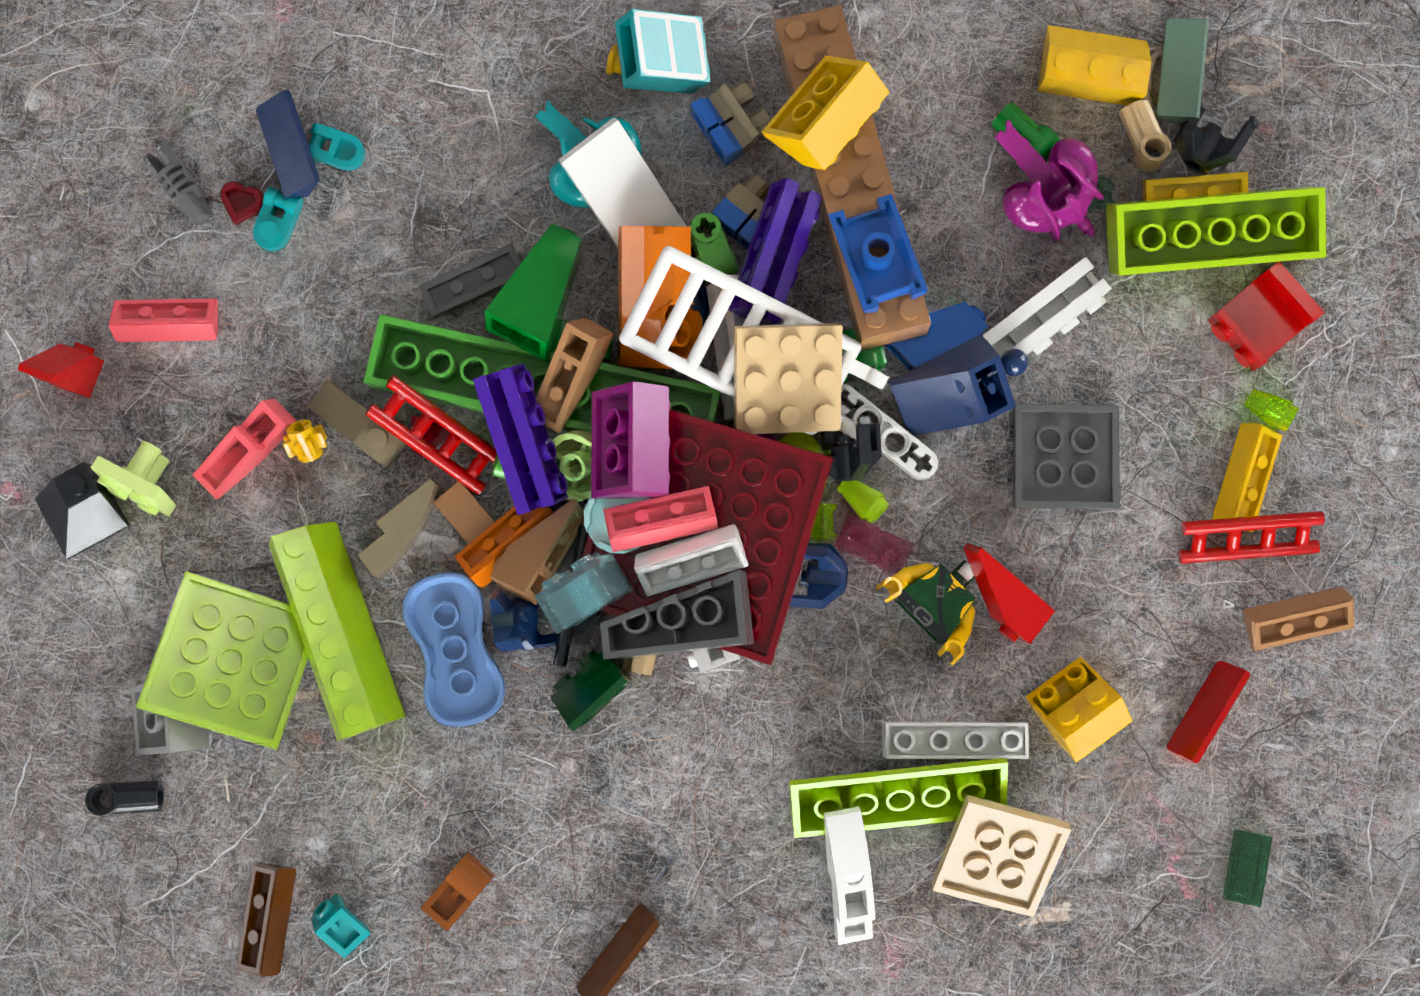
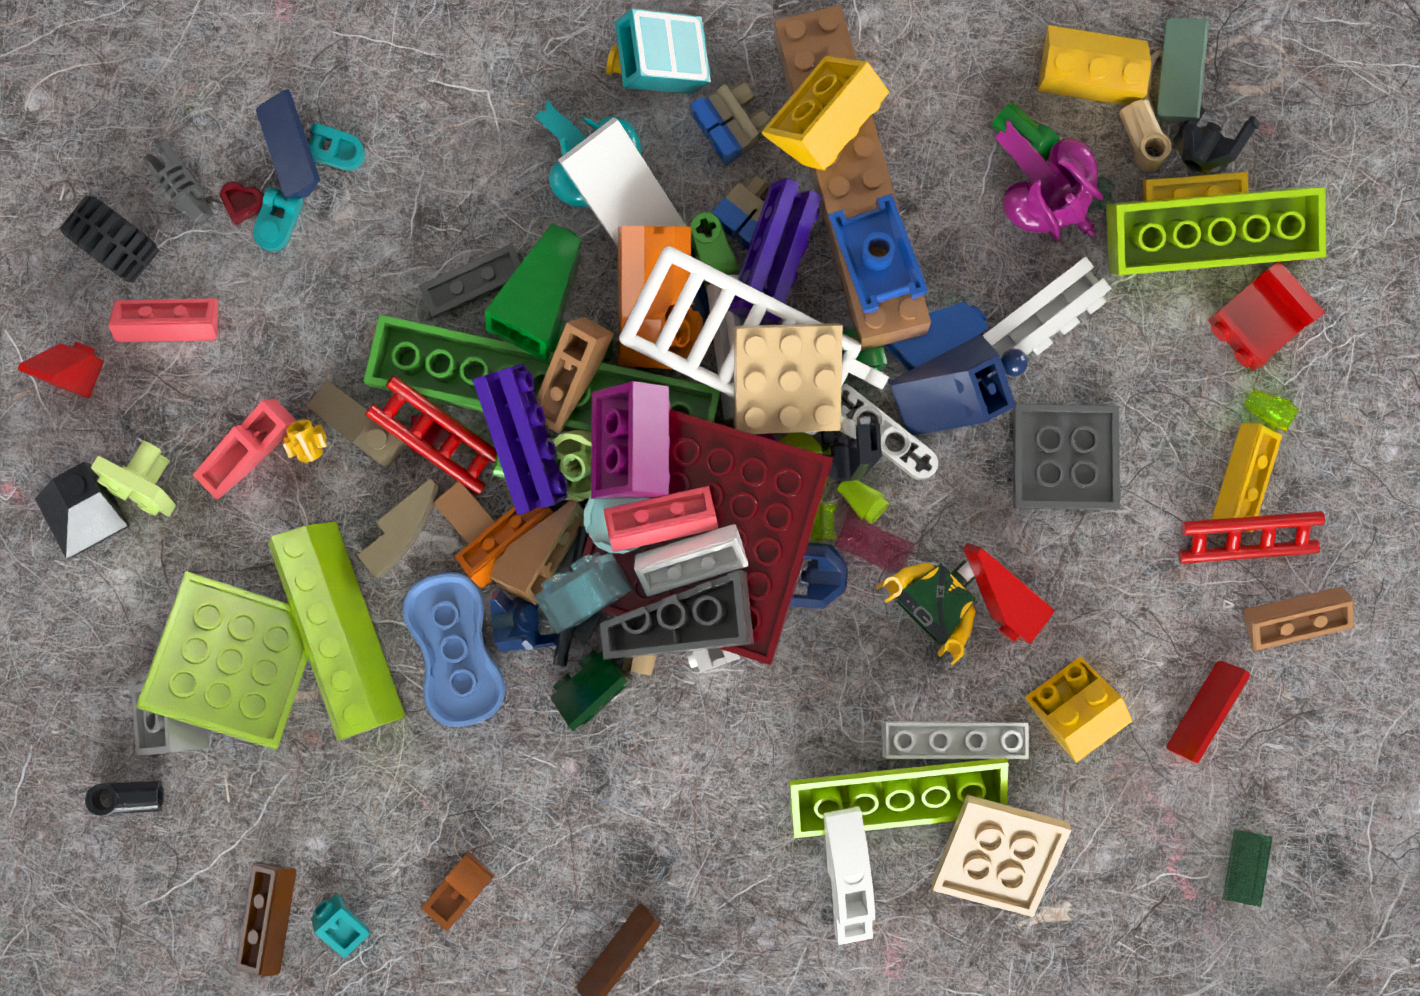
none -> black tyre [60,195,159,283]

